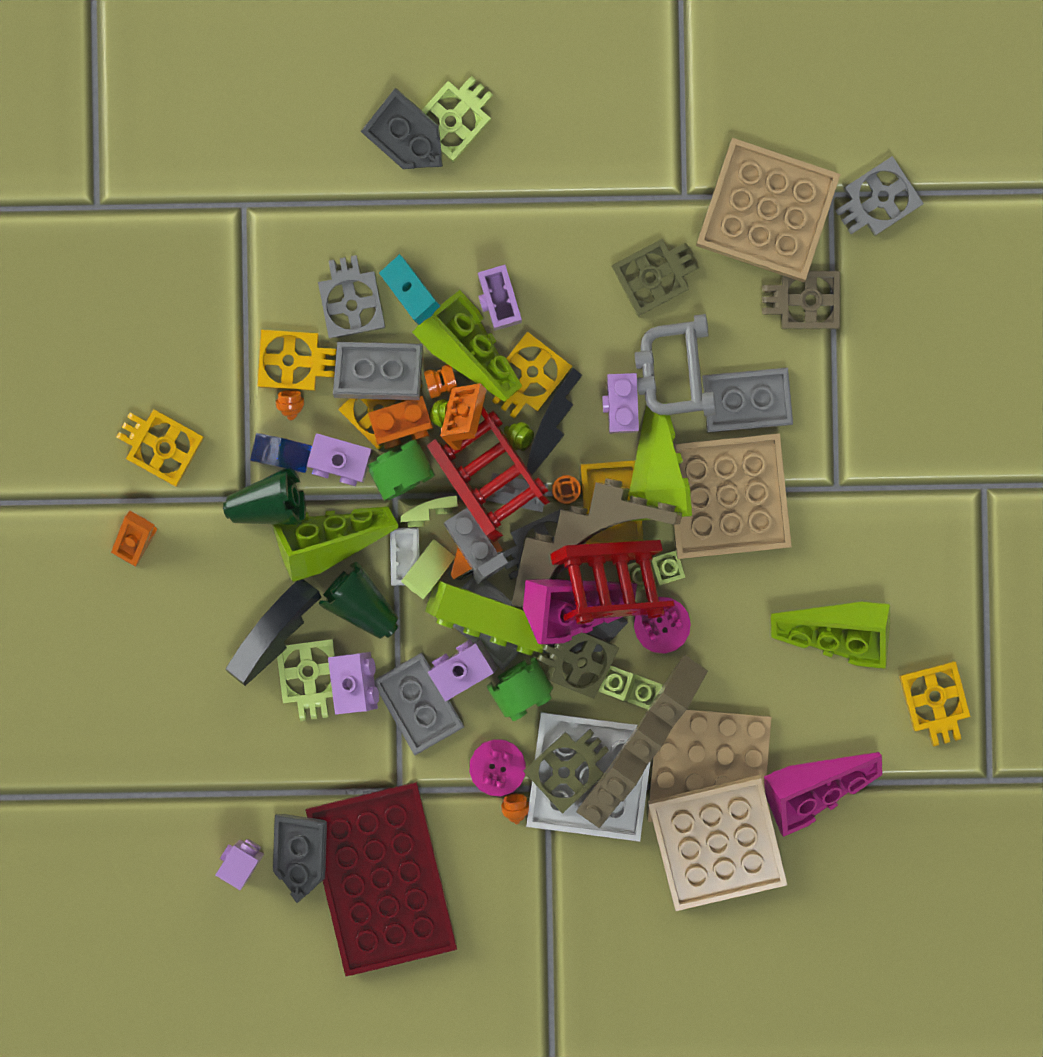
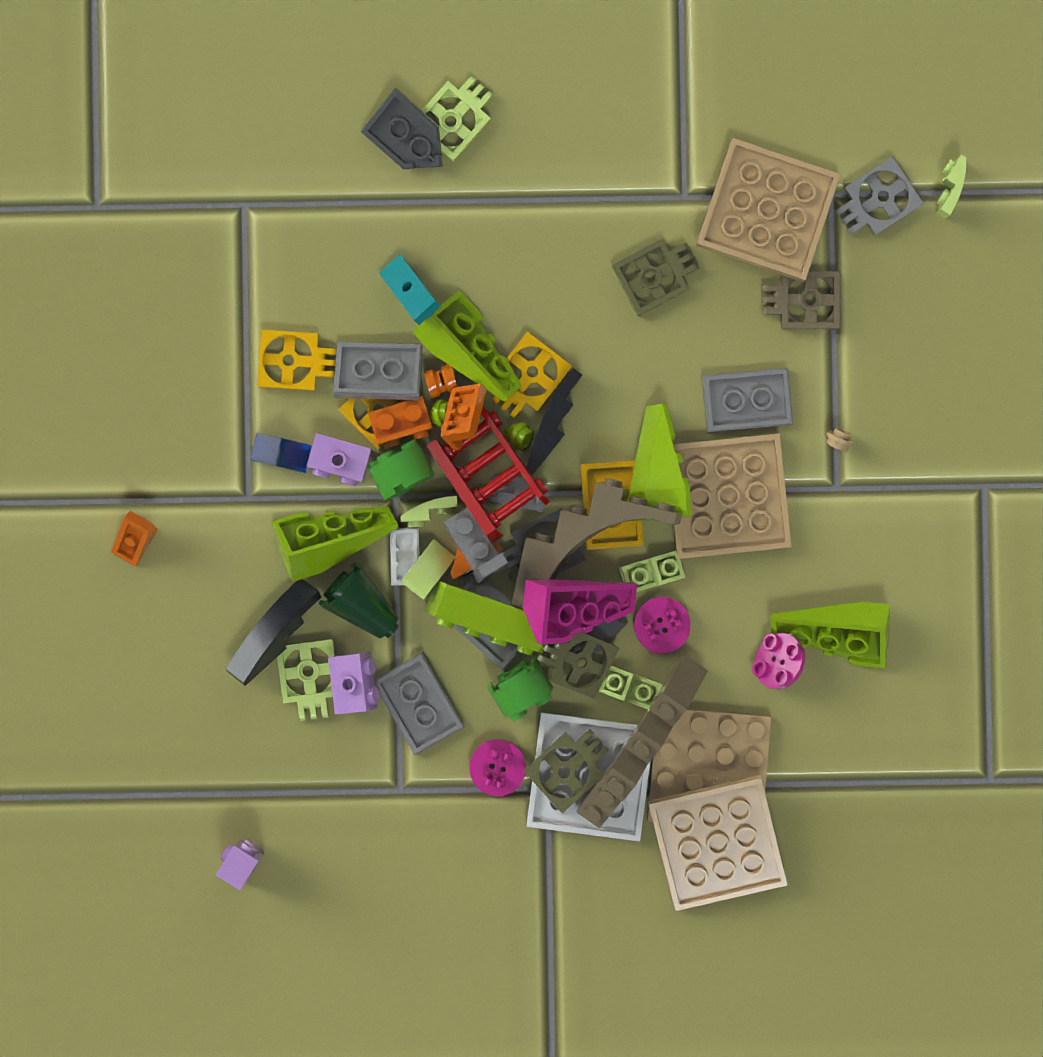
yellow piece [116,409,205,487] -> none
dark green cone [223,468,306,525] -> none
dark grey tile [273,814,327,903] -> none
orange plate [276,390,304,421] -> none
dark red plate [305,781,457,977] -> none
light grey piece [318,255,385,339] -> none
lavender brick [428,639,498,701] -> none
lavender brick [478,265,522,331] -> none
orange plate [501,793,529,825] -> none
red fence [550,540,675,624] -> none
orange wheel [552,475,581,504] -> none
lavender brick [602,373,639,434] -> none
light grey bar [635,314,716,416] -> none
dark pink wedge [764,752,882,837] -> none
yellow piece [899,661,971,747] -> none
none -> dark pink plate [752,633,805,690]
none -> tan plate [826,428,854,451]
none -> yellowish green slope [936,155,966,219]

